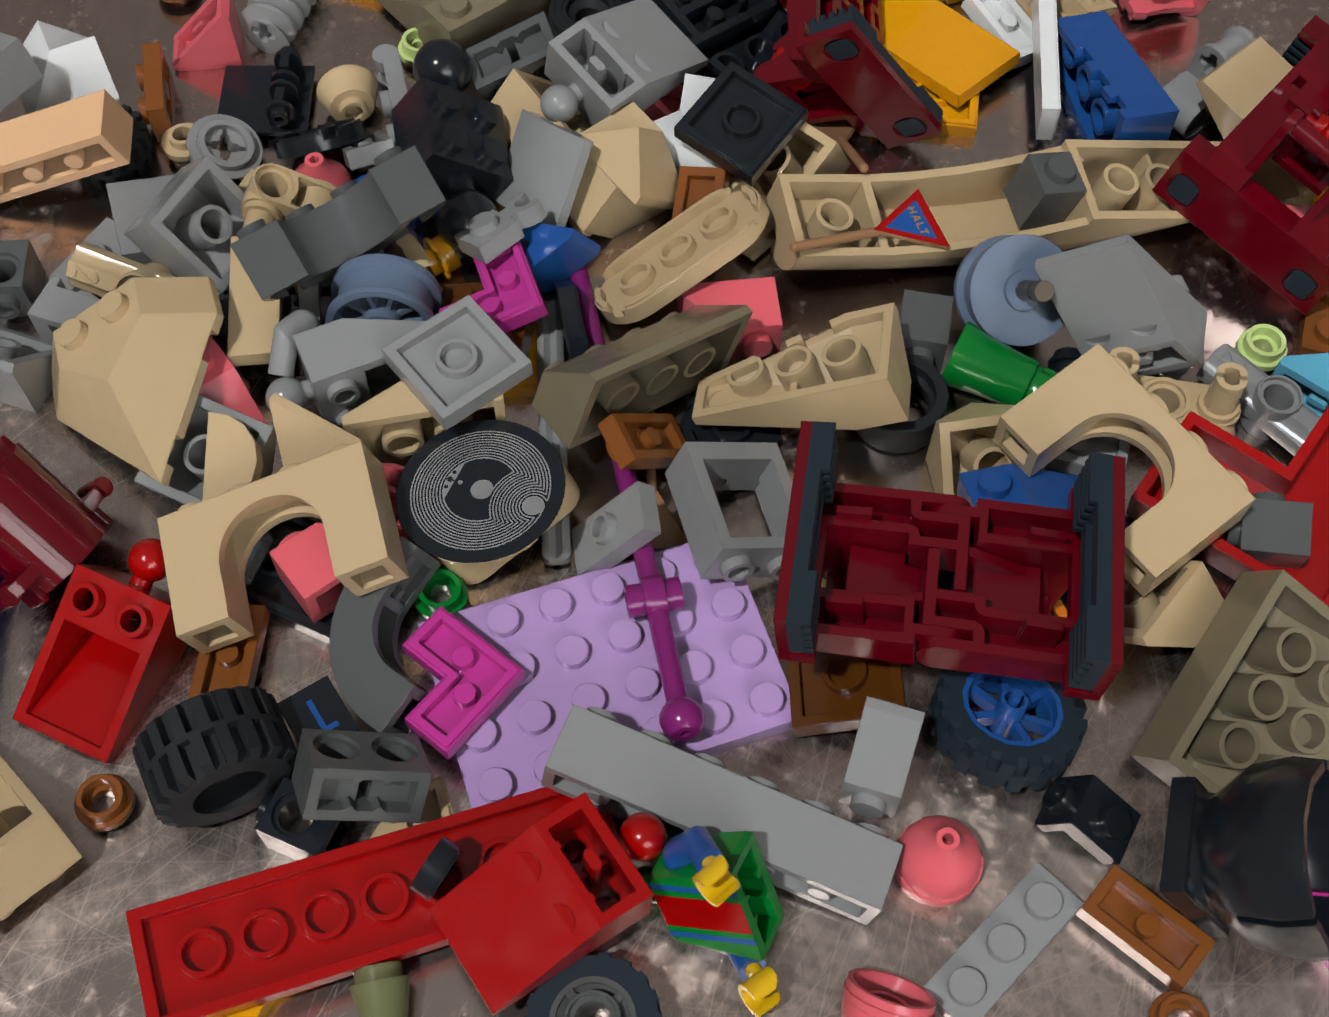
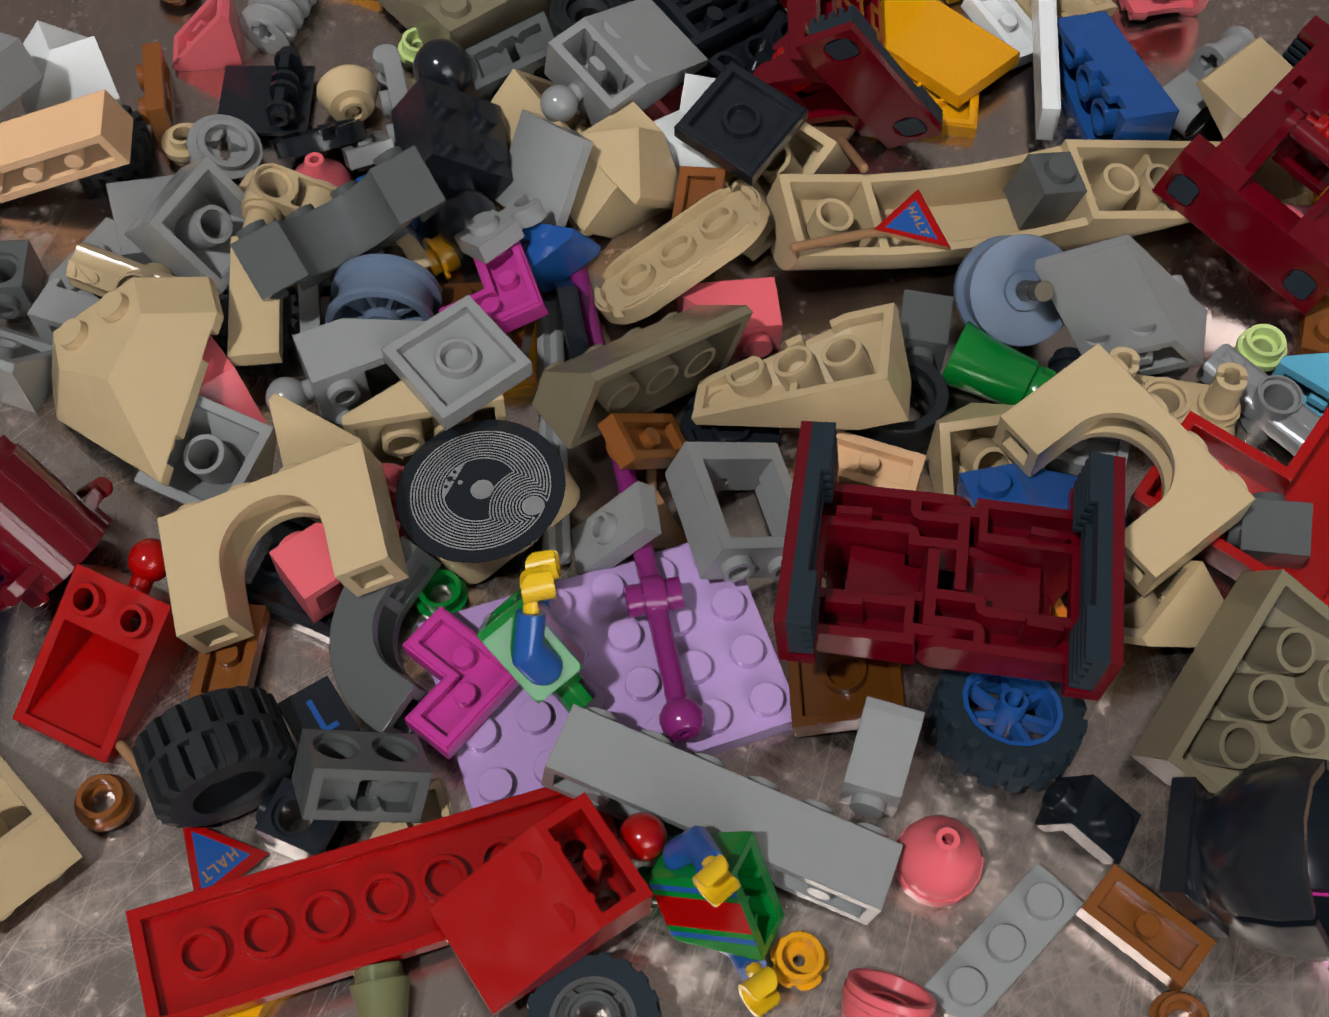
tan tile [202,412,264,501] -> none
light grey arm [268,309,319,377] -> none
black tile [409,836,462,900] -> none
none -> piece [115,740,270,891]
none -> torso [476,550,597,713]
none -> light orange plate [769,931,829,991]
none -> light nougat plate [836,429,927,491]

